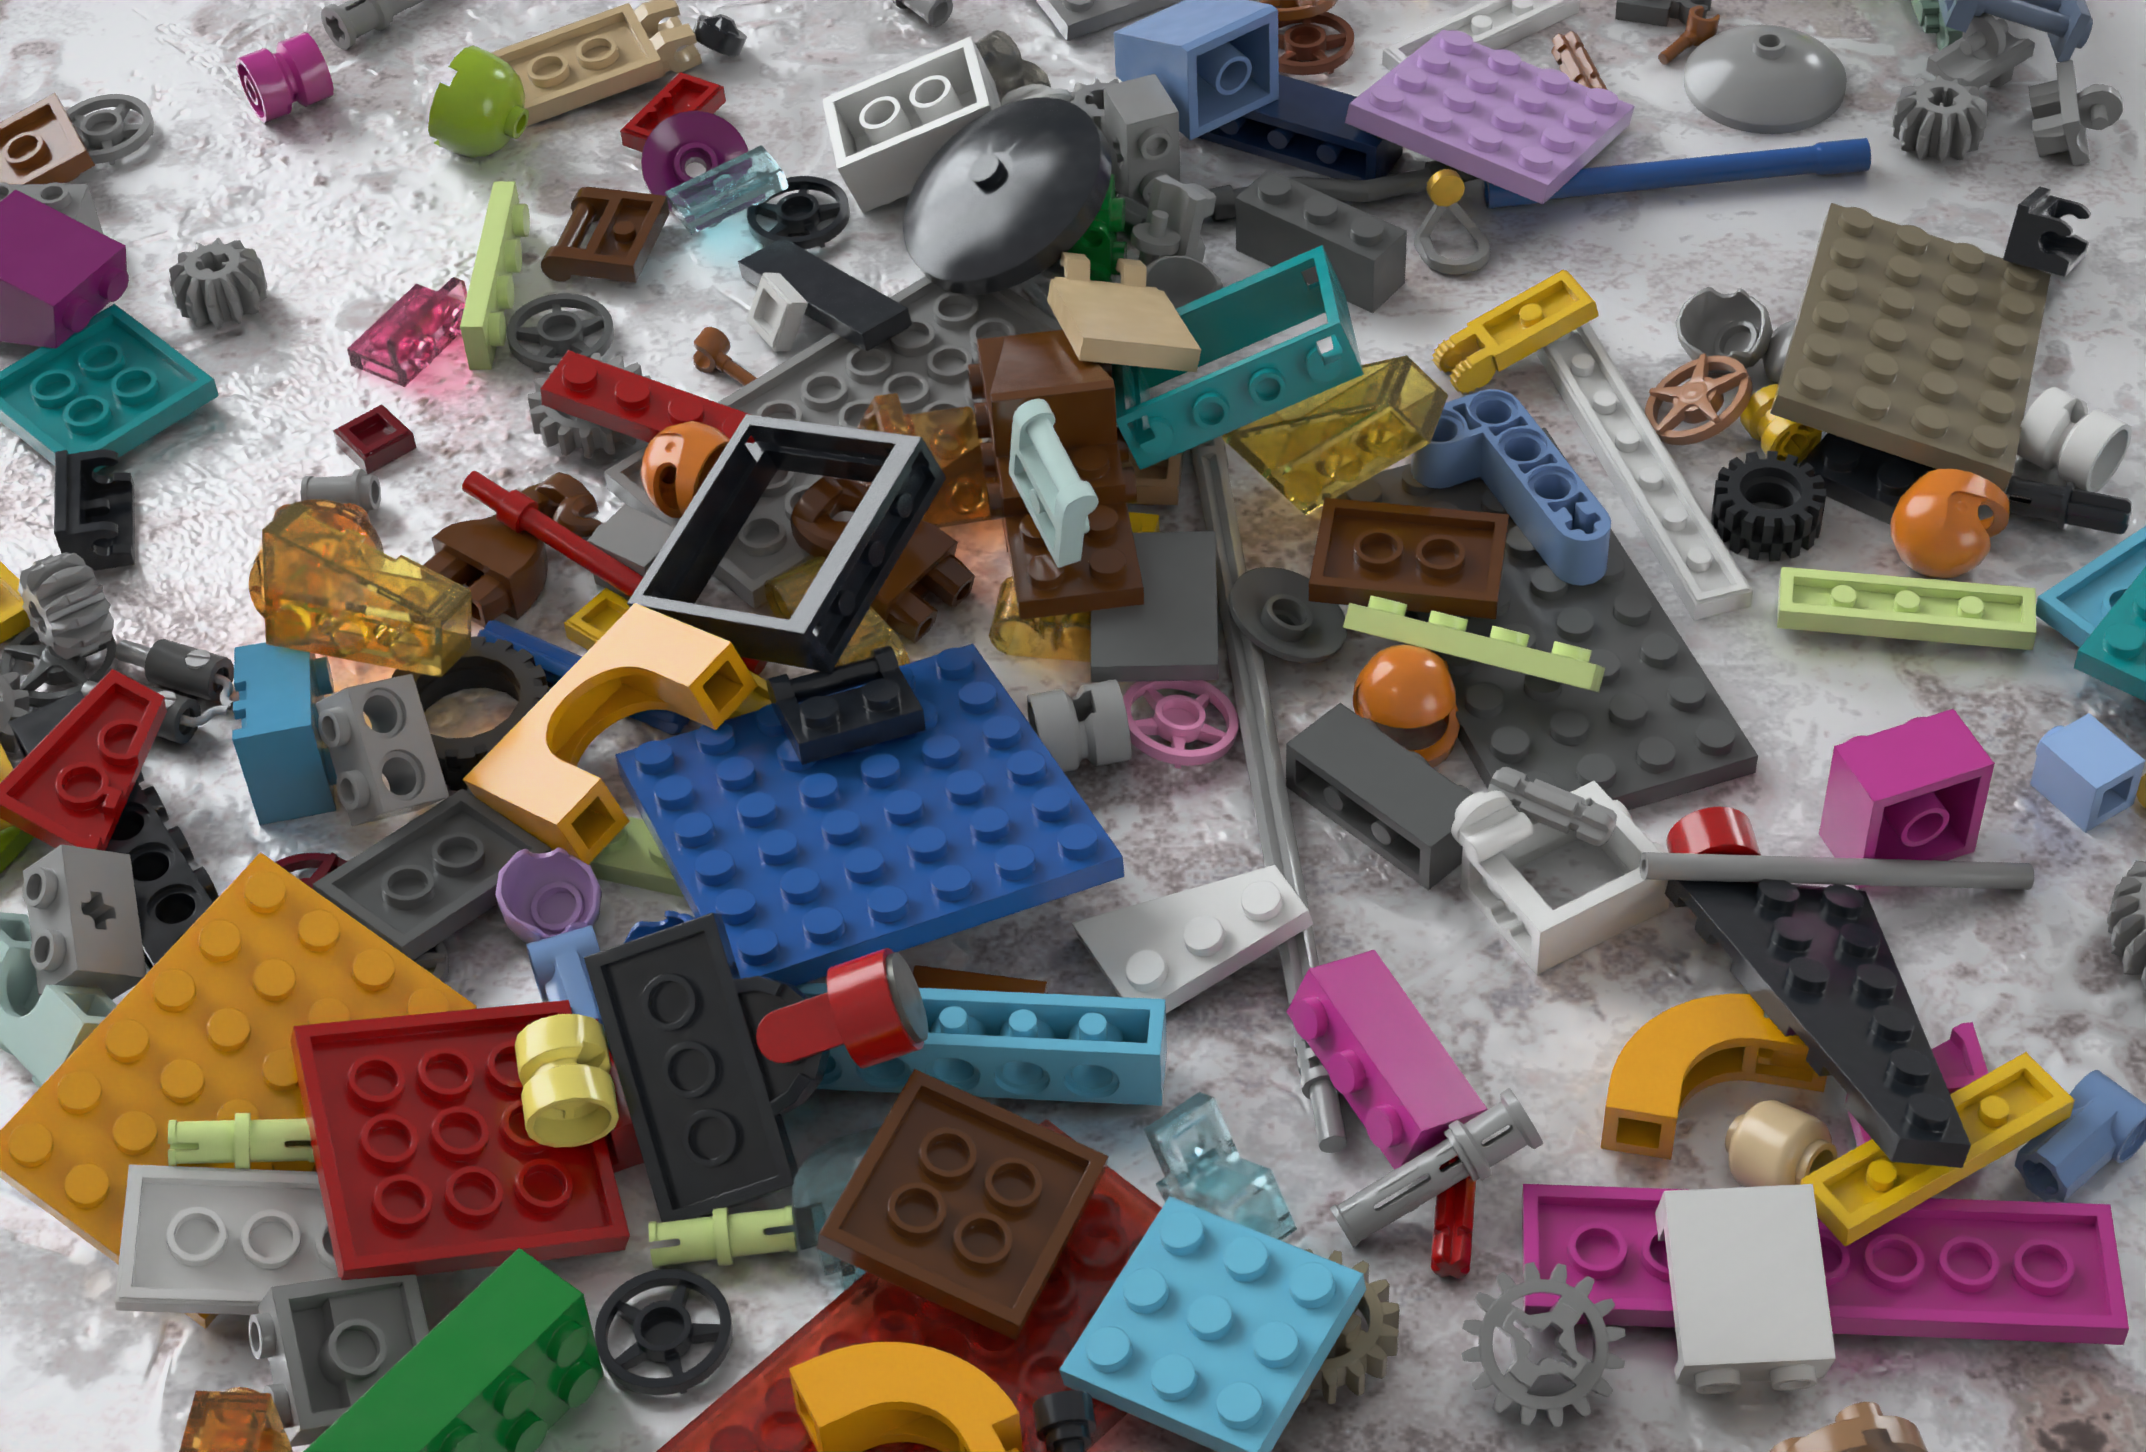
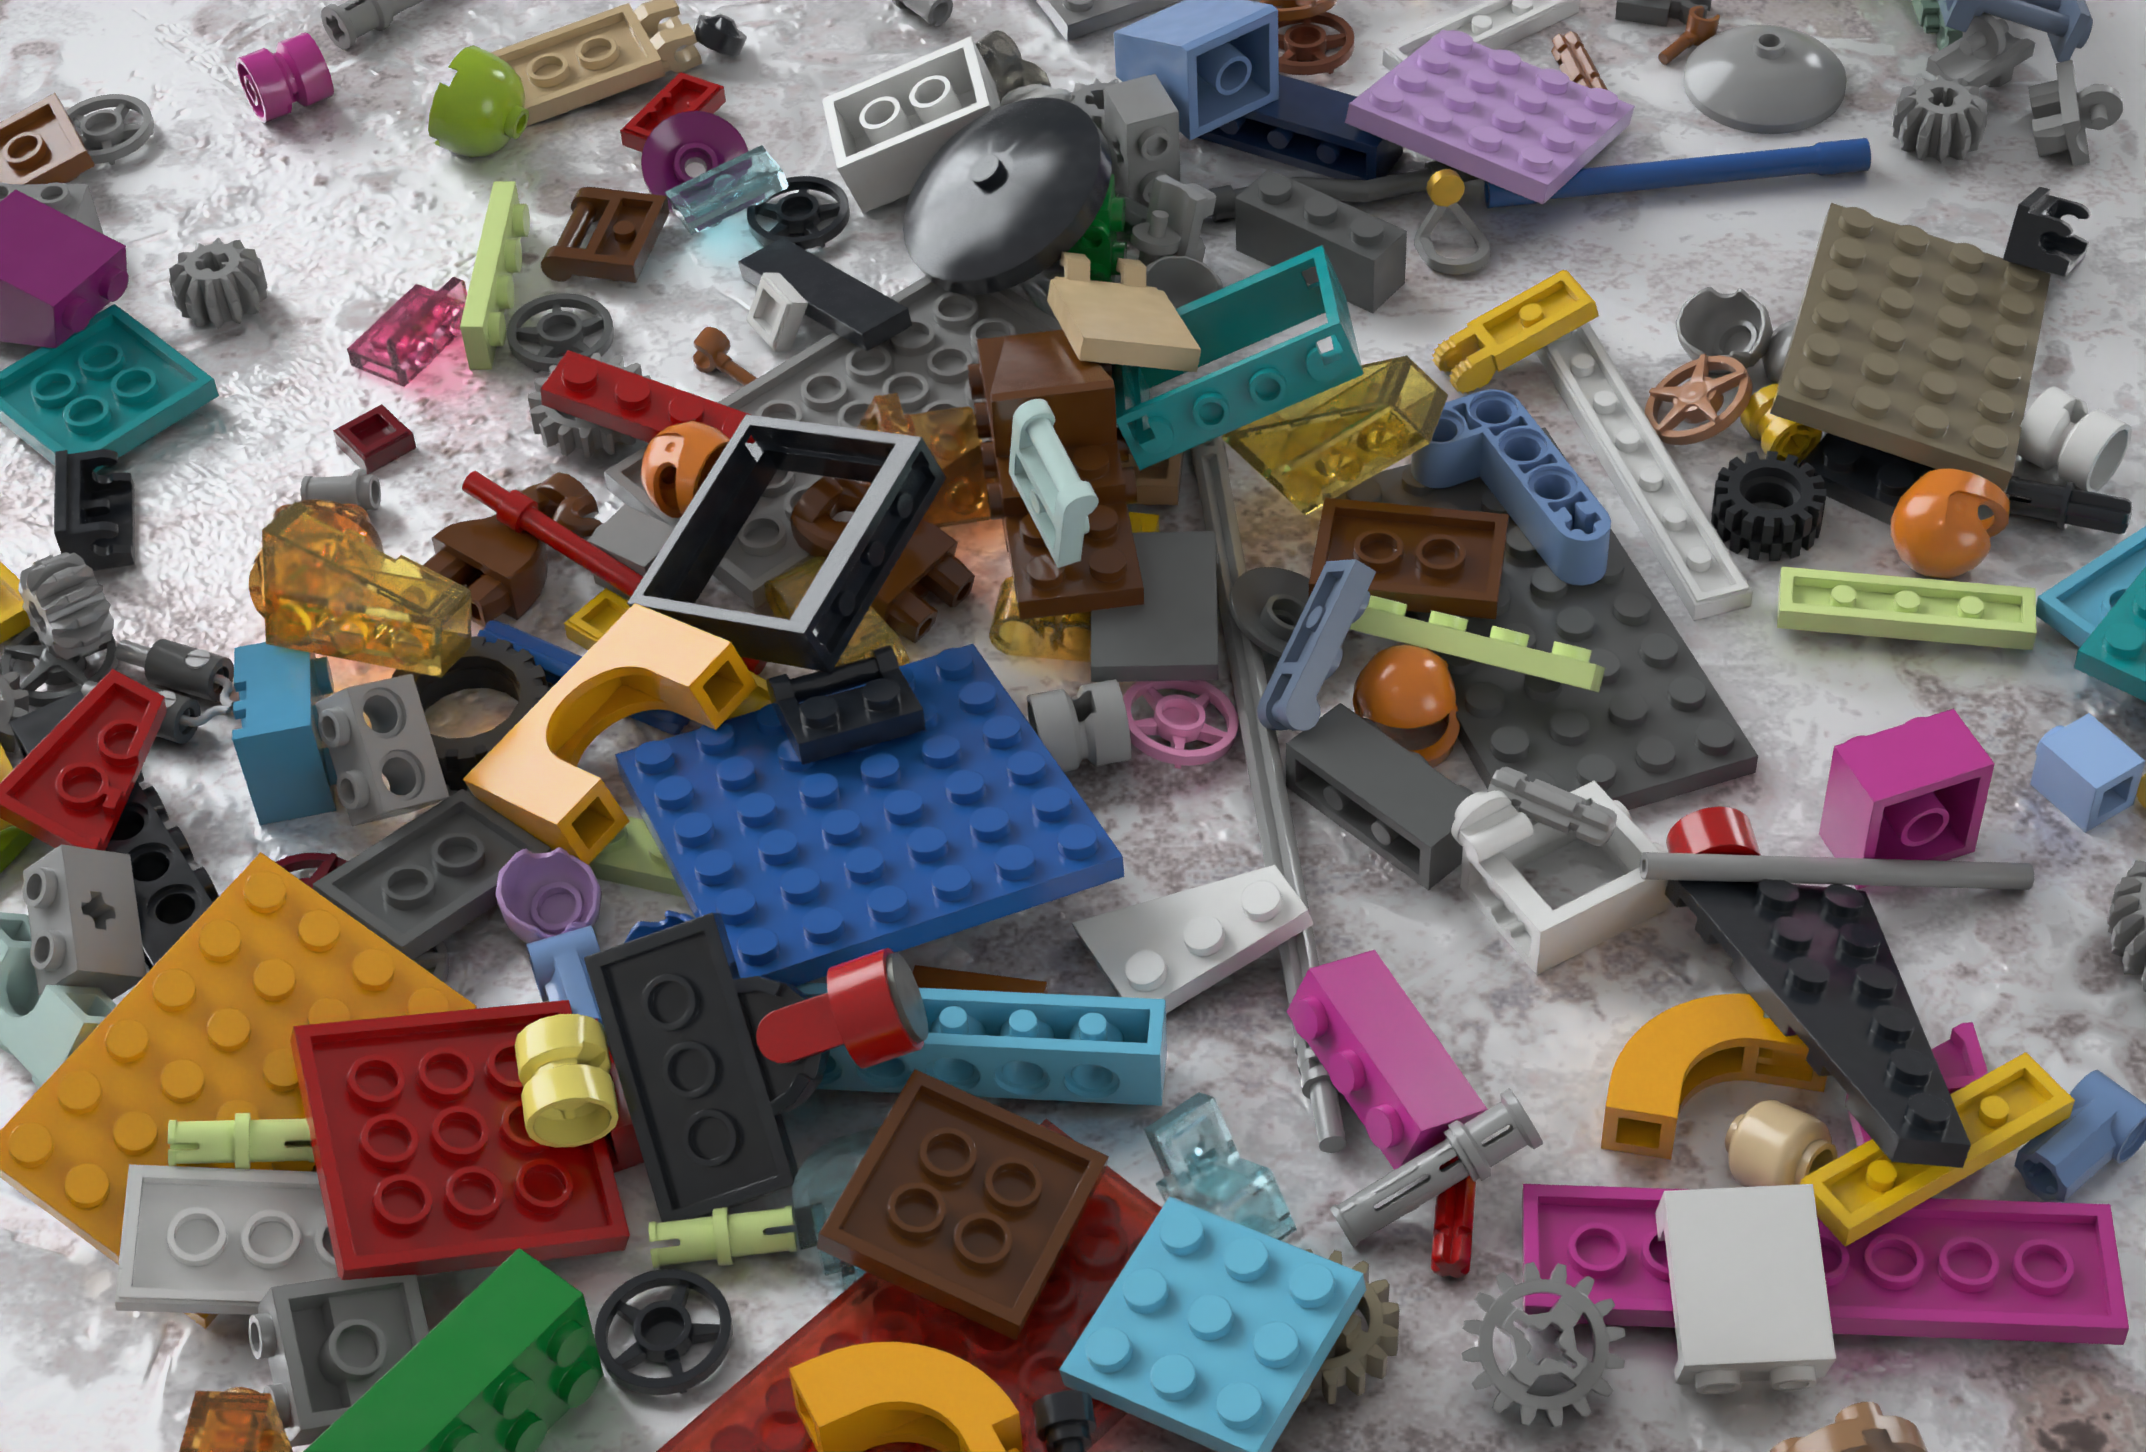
none -> sand blue plate [1257,559,1376,731]

